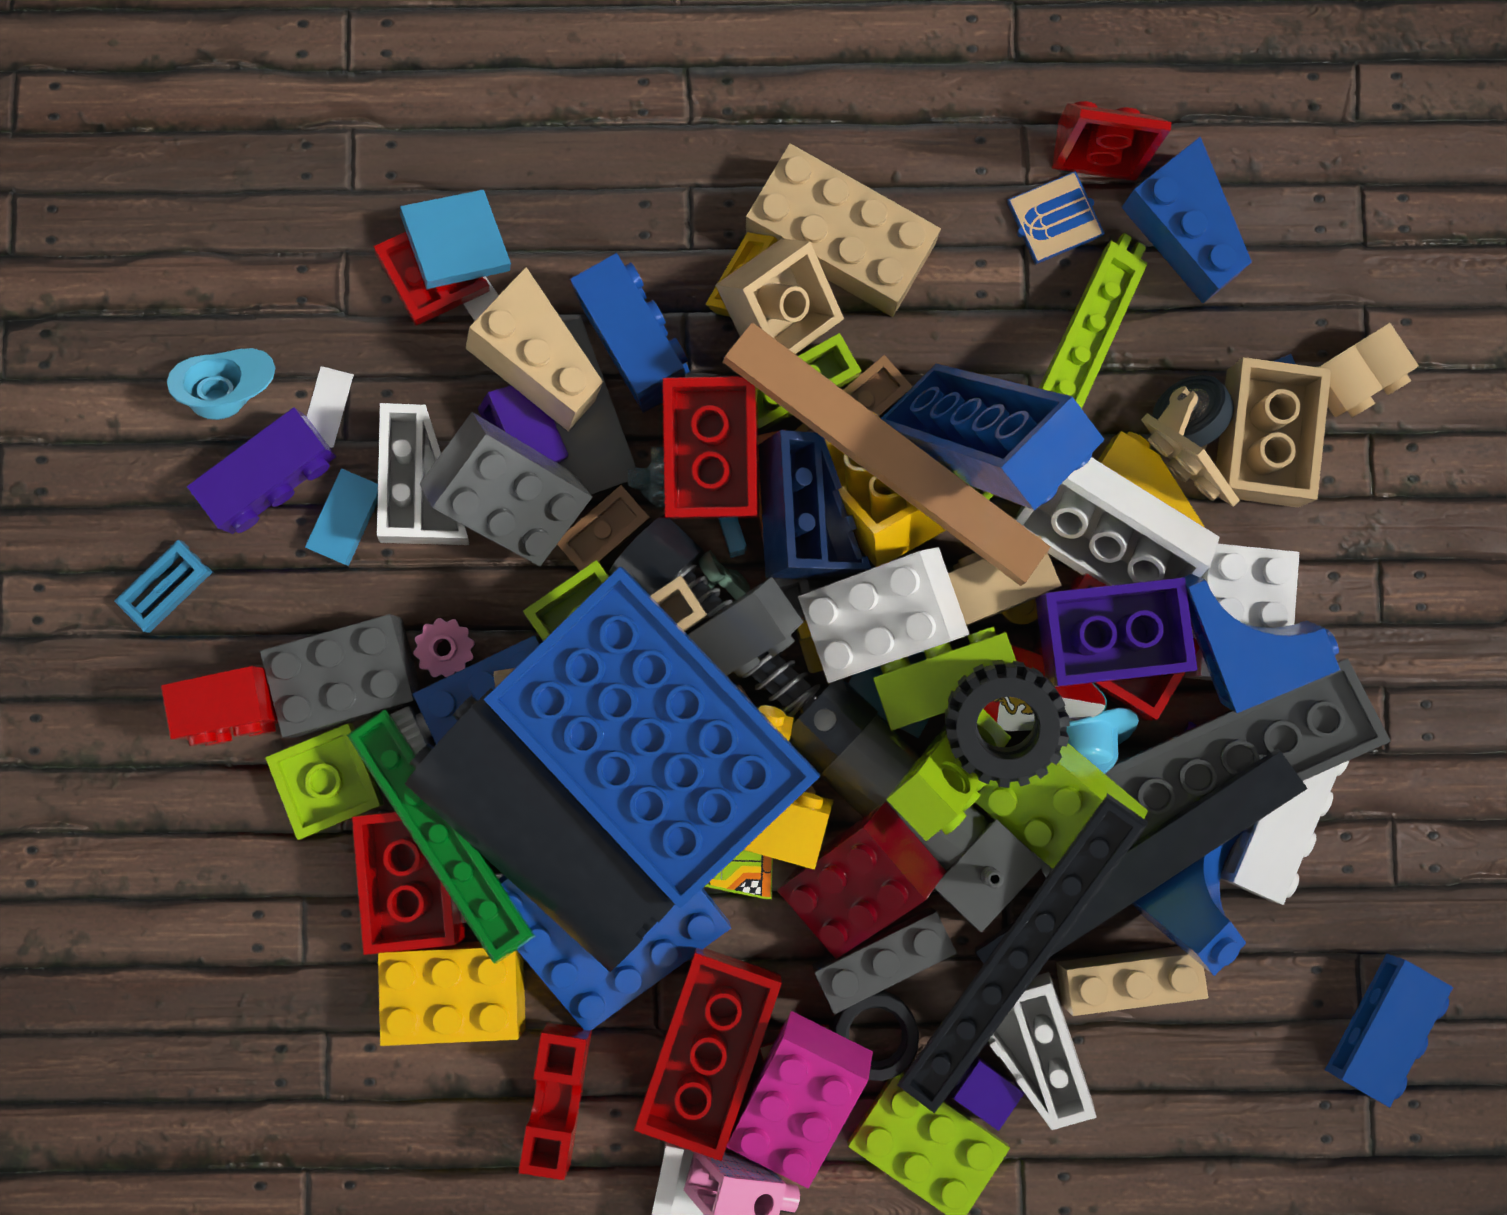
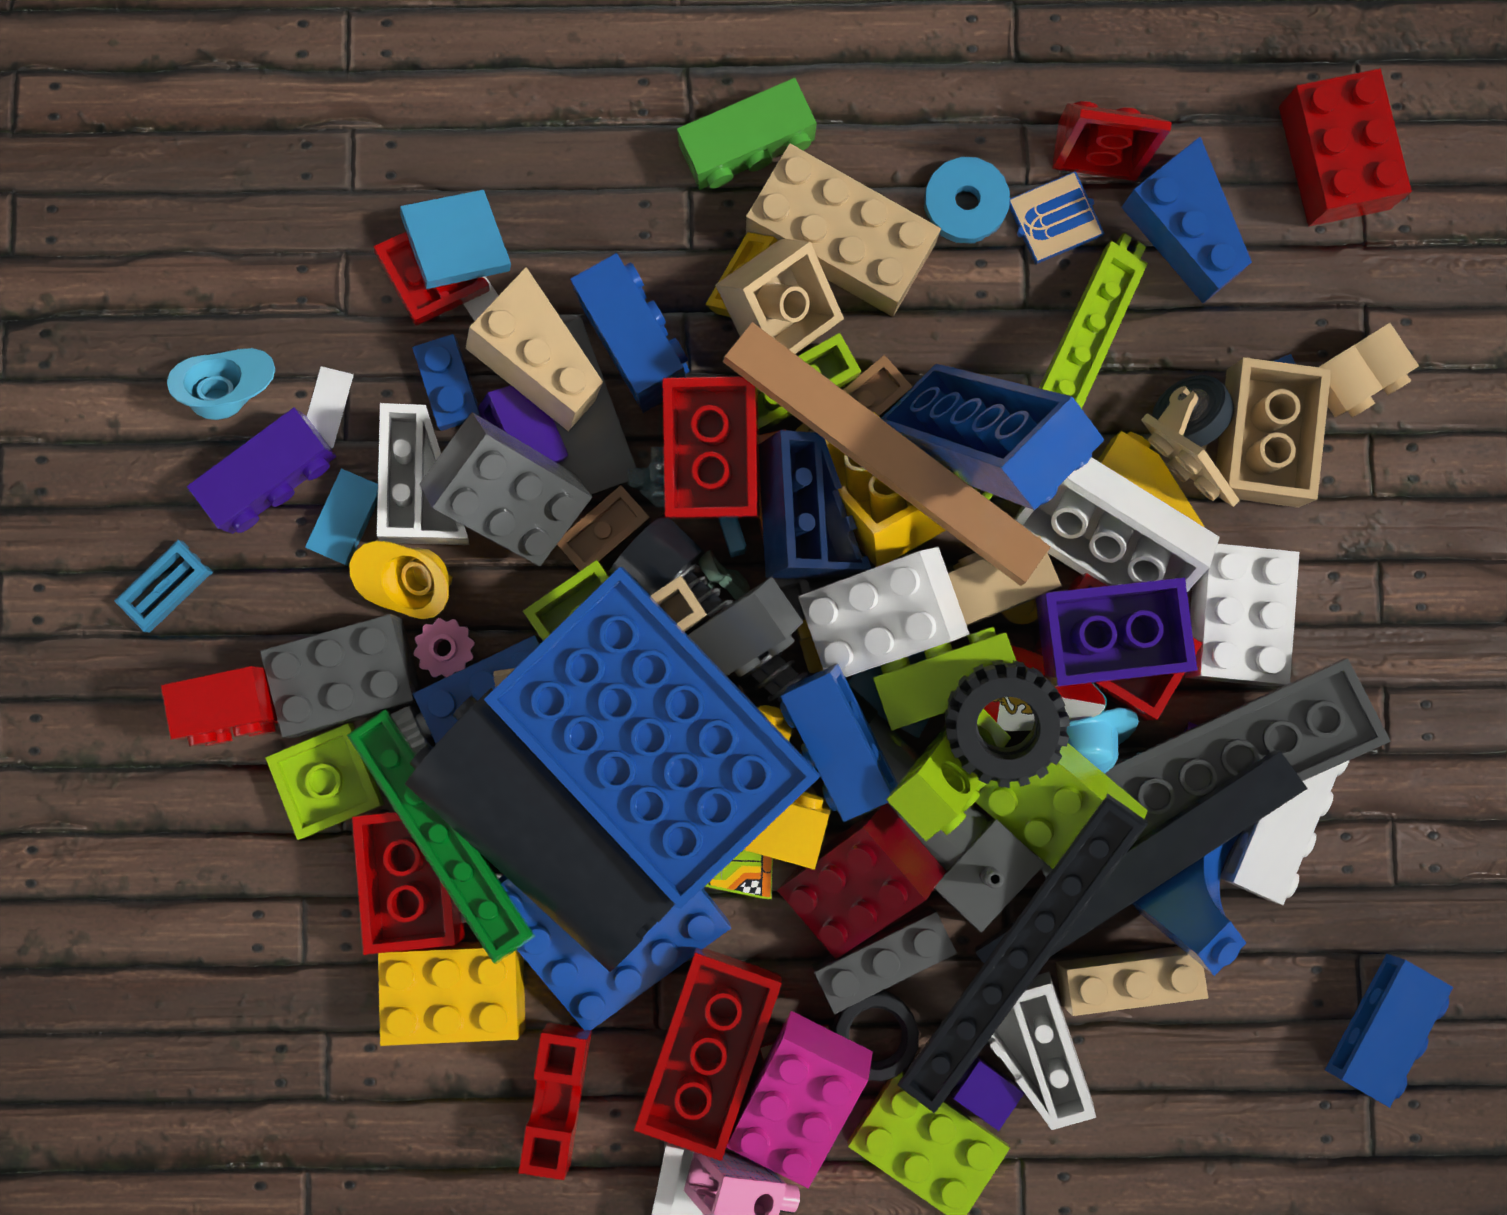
blue arch [1182,574,1340,713] -> none
none -> yellow piece [349,540,453,619]
none -> blue plate [412,334,482,431]
none -> bright green brick [677,78,817,190]
none -> blue brick [780,663,898,822]
none -> dark azure tile [924,157,1010,244]
none -> red brick [1279,68,1412,227]

